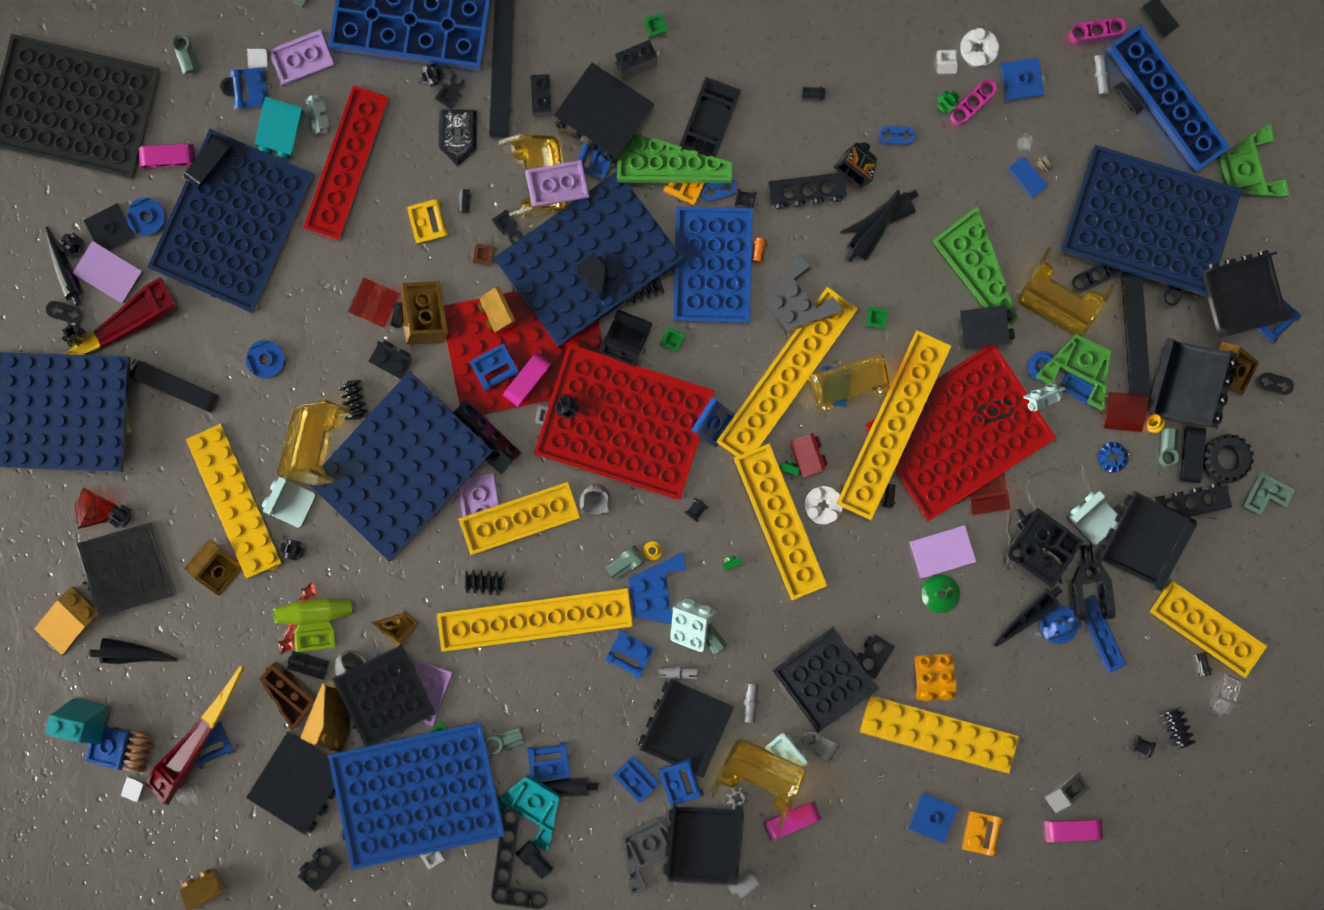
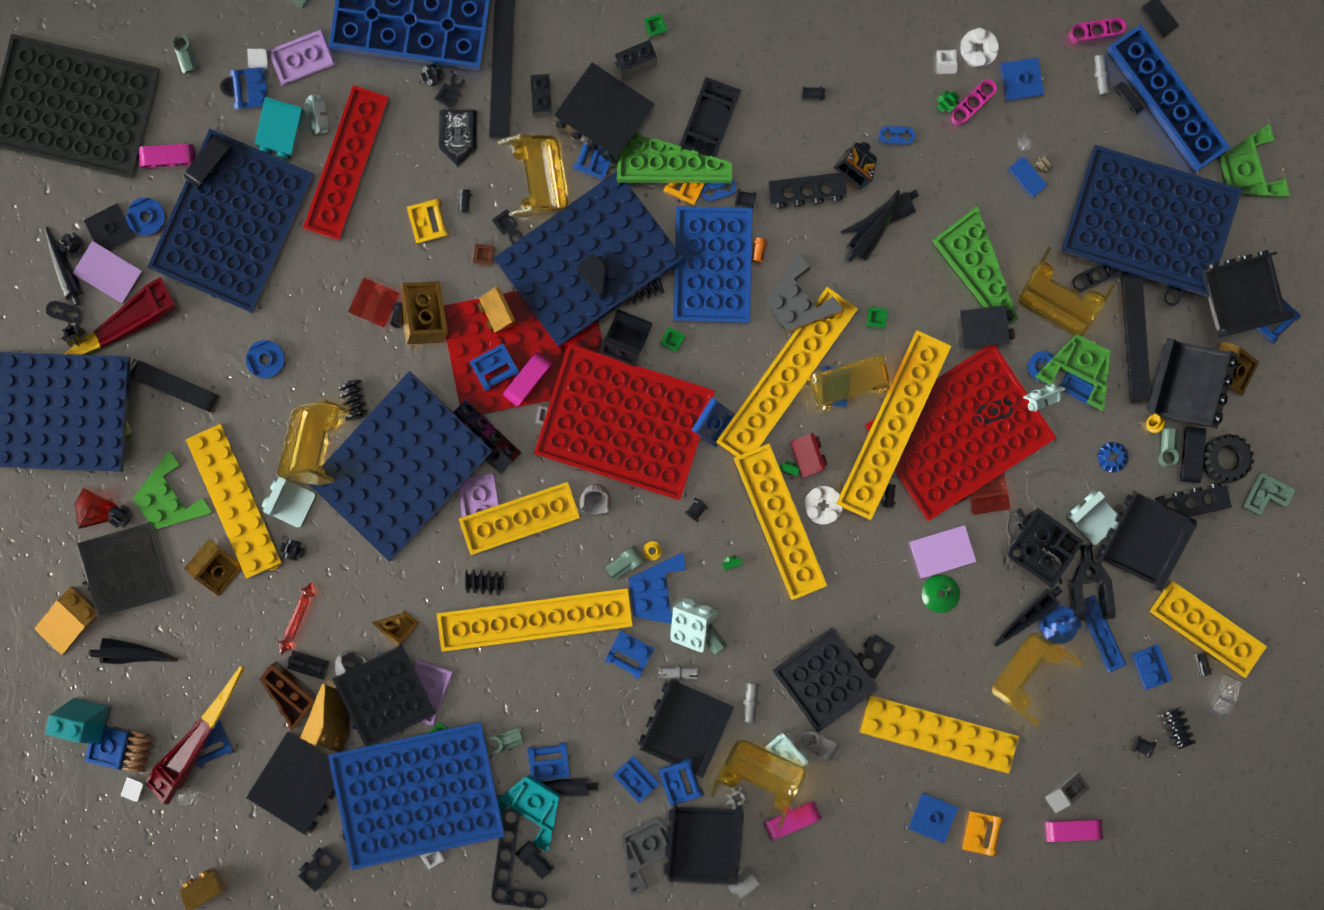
lime plate [273,598,352,652] -> none
black bracket [368,340,413,380] -> none
lavender tile [525,160,589,208] -> none
black gear [555,395,580,419] -> none
light orange bracket [914,654,956,701] -> none
clear red slope [1103,392,1149,432] -> none
black beam [1257,373,1294,395] -> none
none -> bright green wing [133,451,213,530]
none -> clear yellow windscreen [992,633,1084,726]
none -> blue plate [1132,644,1172,690]

